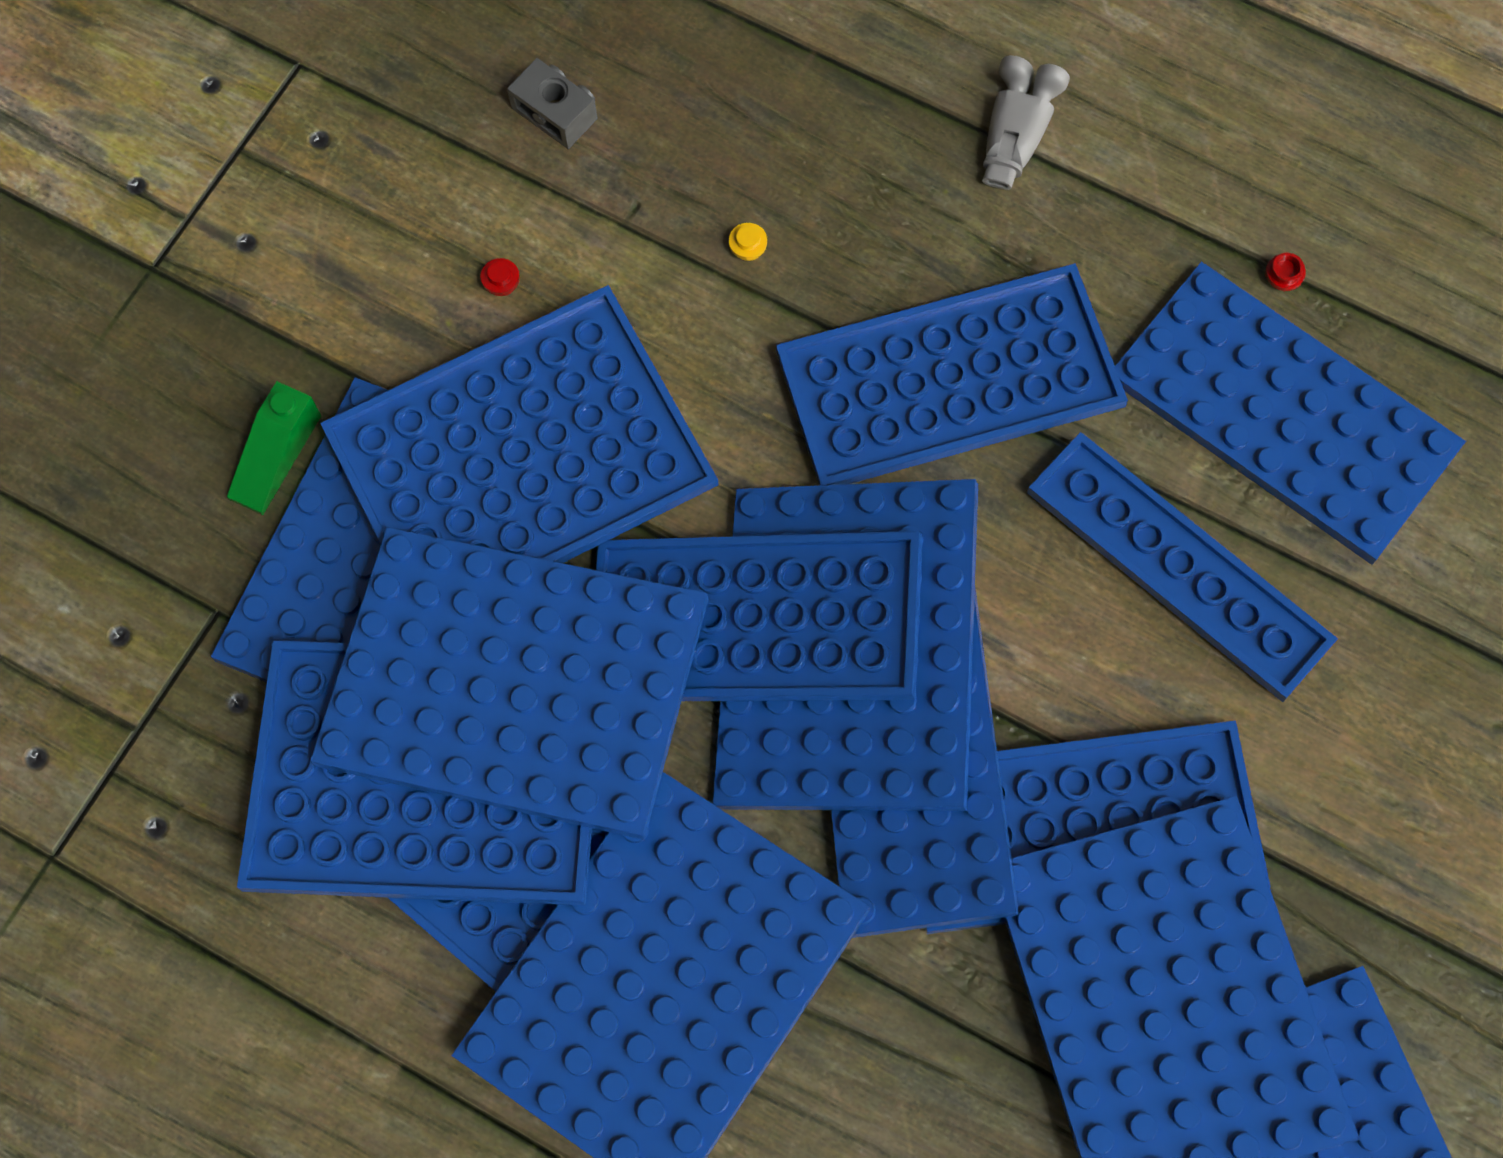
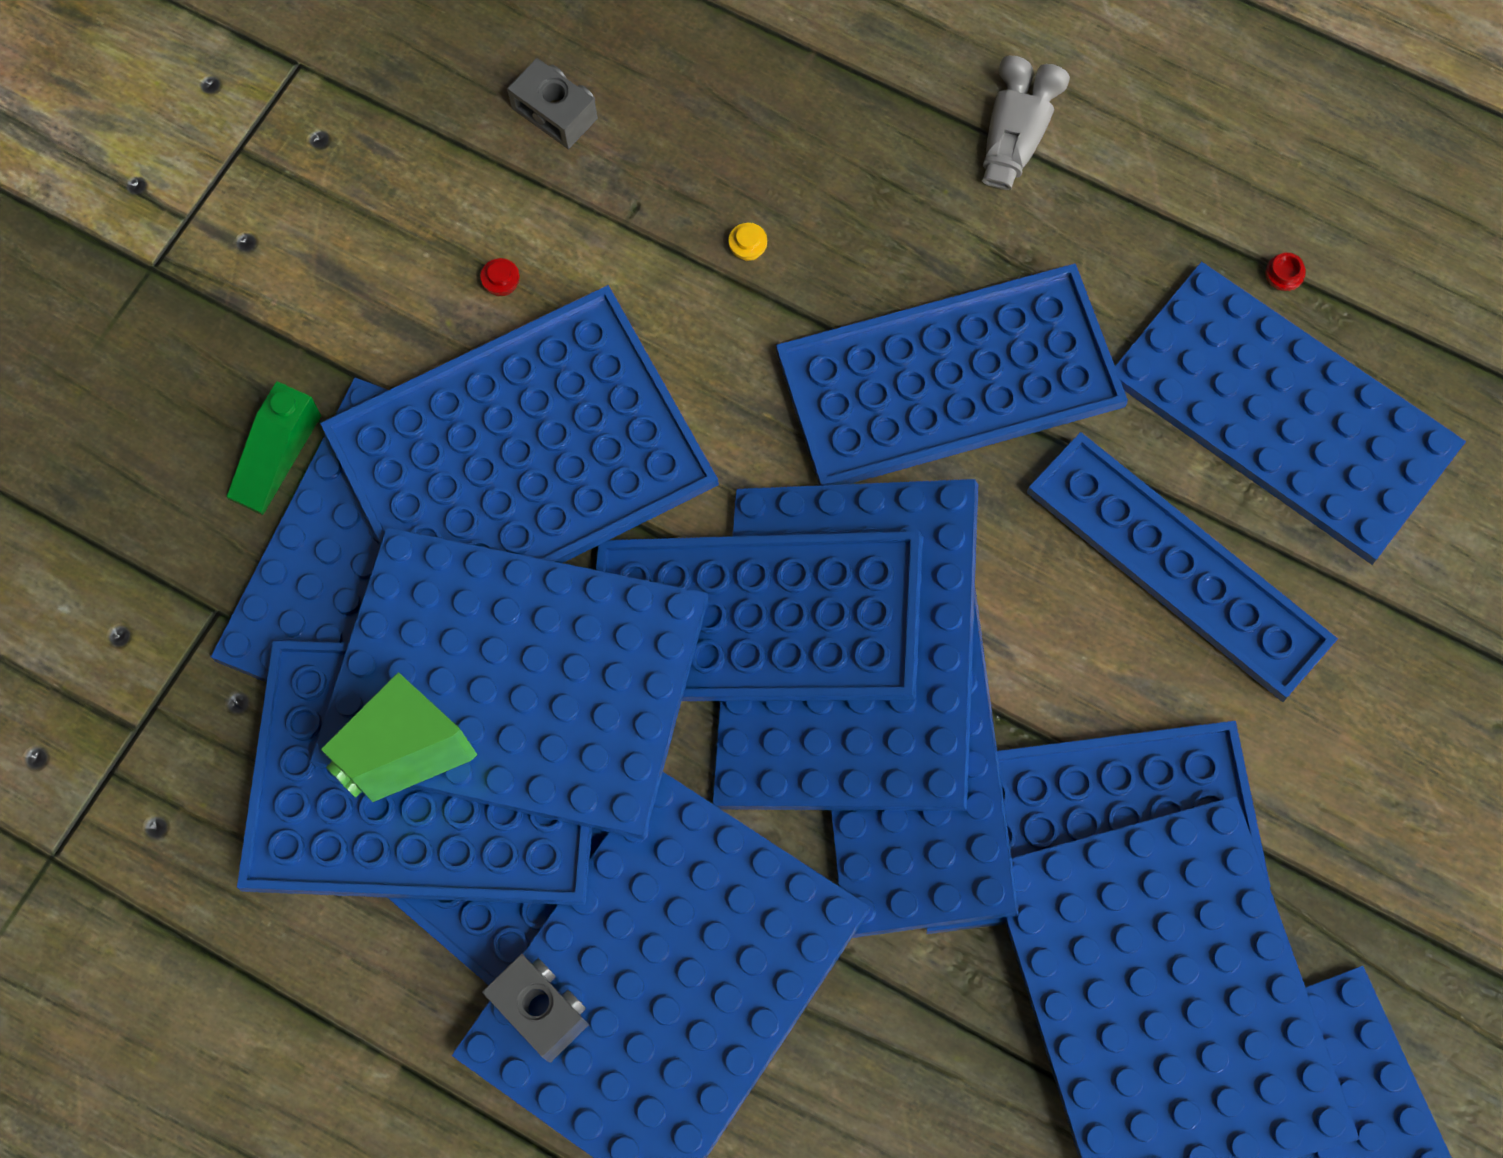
none -> bright green slope [321,672,477,802]
none -> dark grey brick [482,954,589,1063]

